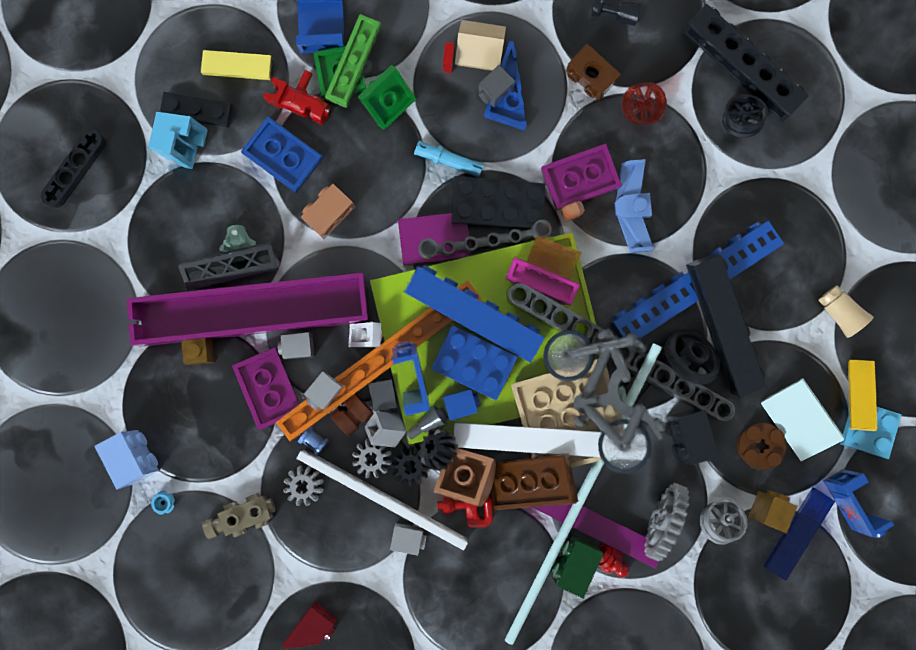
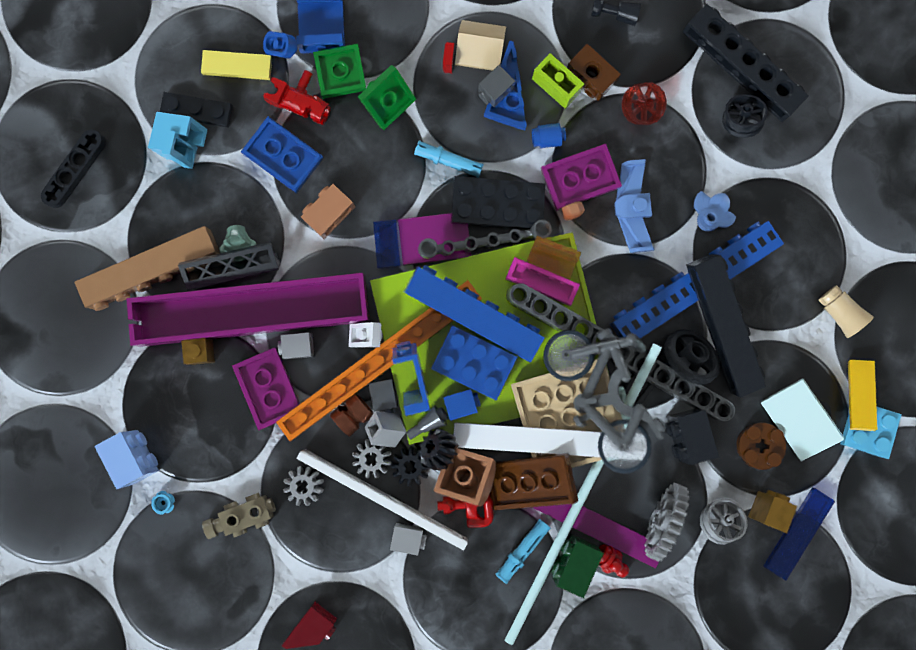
medium blue bush [298,426,329,456] -> none
light grey brick [304,372,344,410] -> none
bright green tile [325,14,382,108] -> none
blue panel [823,469,894,538] -> none
none -> medium nougat brick [75,226,220,311]
none -> blue plate [263,31,298,59]
none -> clear blue plate [373,220,401,269]
none -> medium azure pin [495,518,551,584]
none -> lime brick [532,53,584,109]
none -> blue brick [532,123,566,149]
none -> medium blue plate [694,191,736,231]

